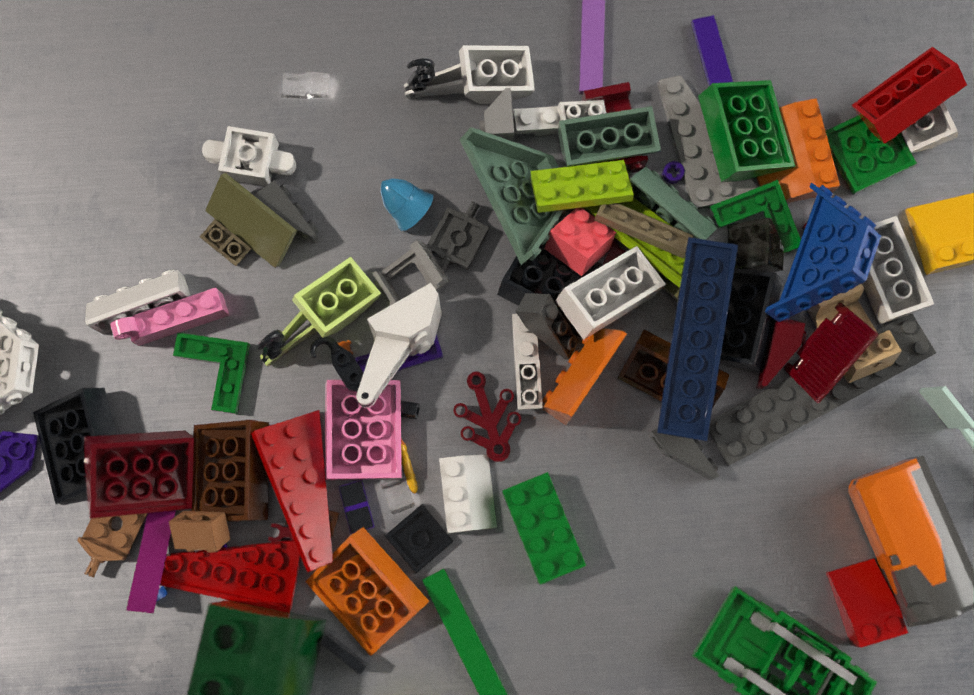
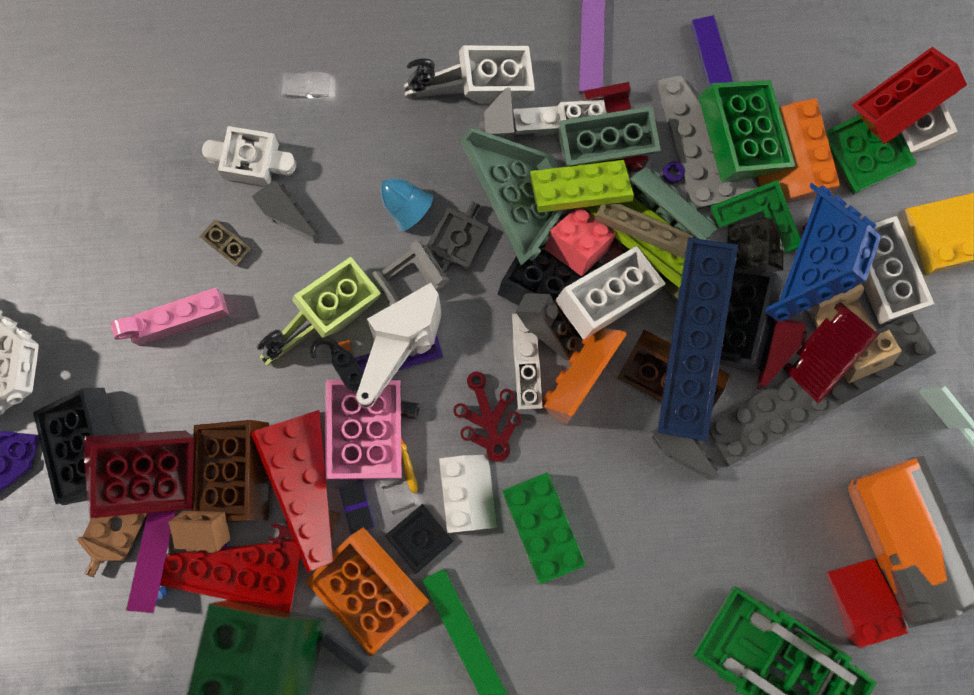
white slope [85,270,191,335] -> none
green plate [173,332,250,414] -> none
olive tile [205,173,297,268] -> none

